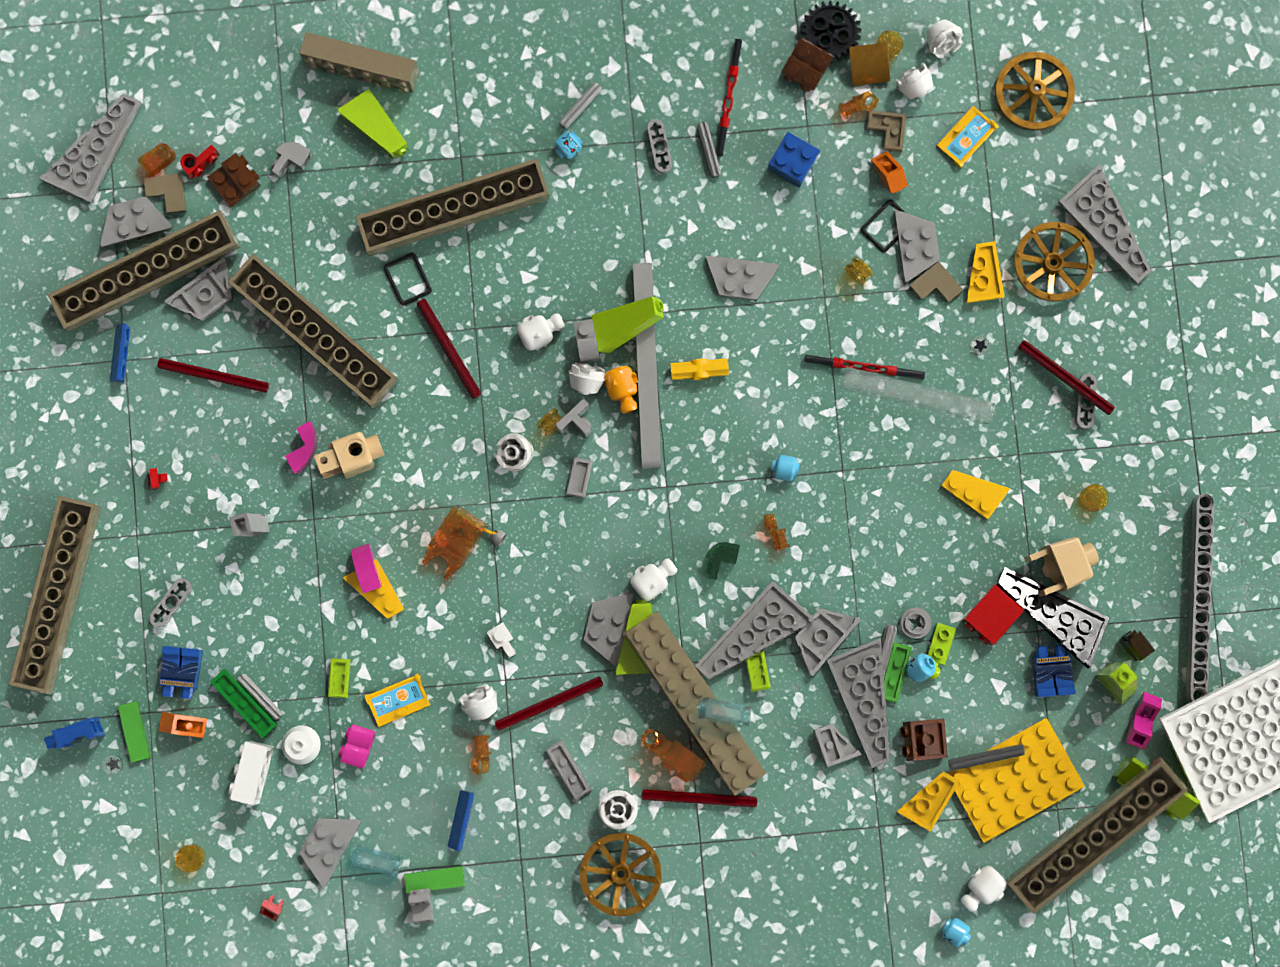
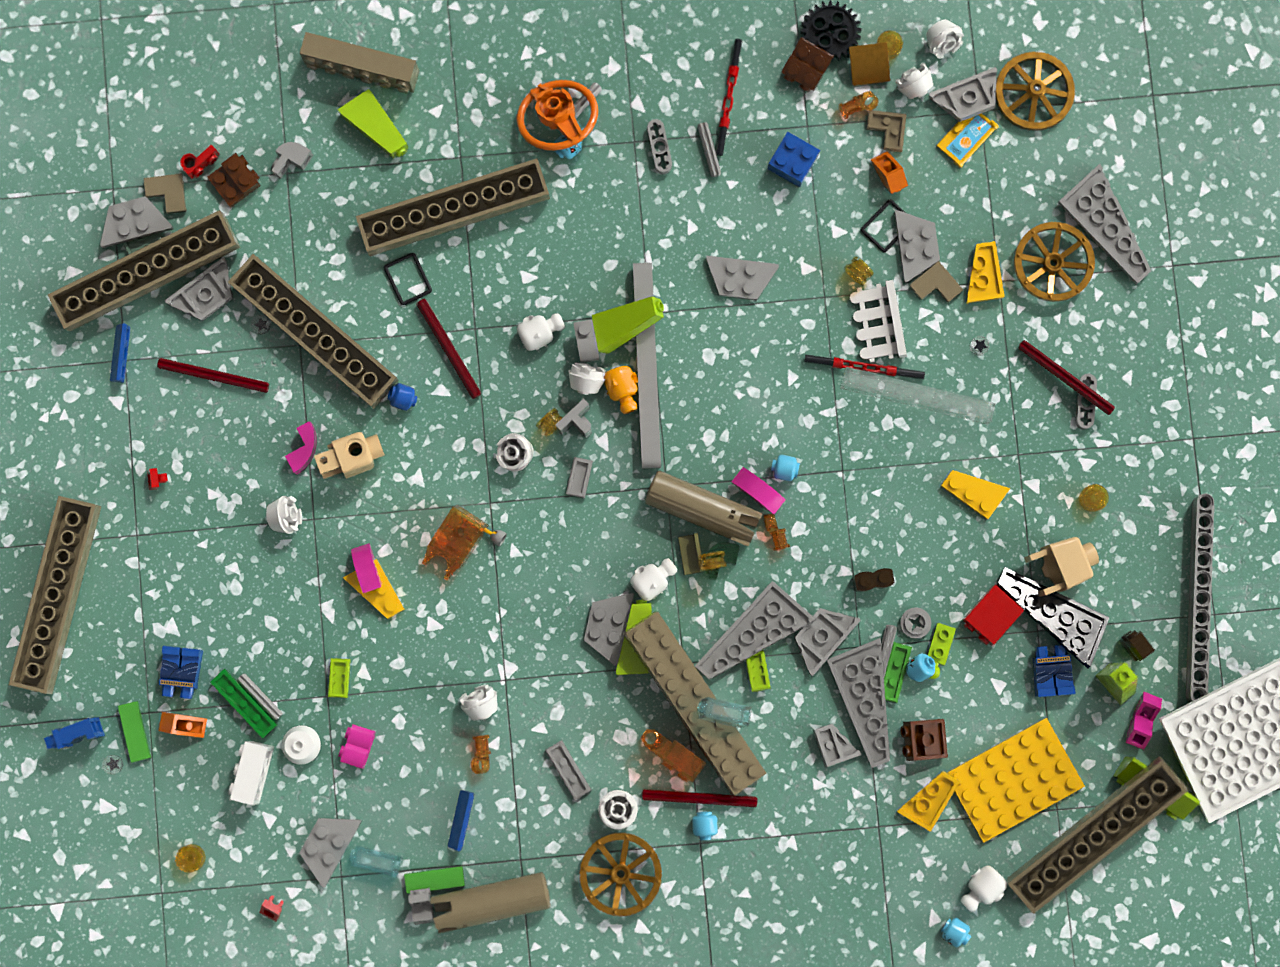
light grey wing [39,93,142,203] -> none
clear orange piece [137,143,176,177] -> none
light grey beam [150,578,192,627] -> none
light grey window [229,512,270,537] -> none
door [364,673,431,727] -> none
white plate [487,623,516,657] -> none
dark red axle [495,677,603,731] -> none
yellow piece [670,358,729,380] -> none
dark grey axle [948,744,1025,771] -> none
none -> white cone [266,496,302,534]
none -> blue head [387,383,417,411]
none -> dark tan piece [430,872,551,933]
none -> orange piece [517,80,598,151]
none -> dark tan piece [645,470,762,546]
none -> olive panel [678,533,704,575]
none -> medium azure head [692,812,718,840]
none -> clear yellow wheel [698,551,727,571]
none -> dark pink brick [731,467,786,514]
none -> white fence [850,280,907,363]
none -> dark brown brick [852,568,895,592]
none -> light grey wing [928,67,997,122]

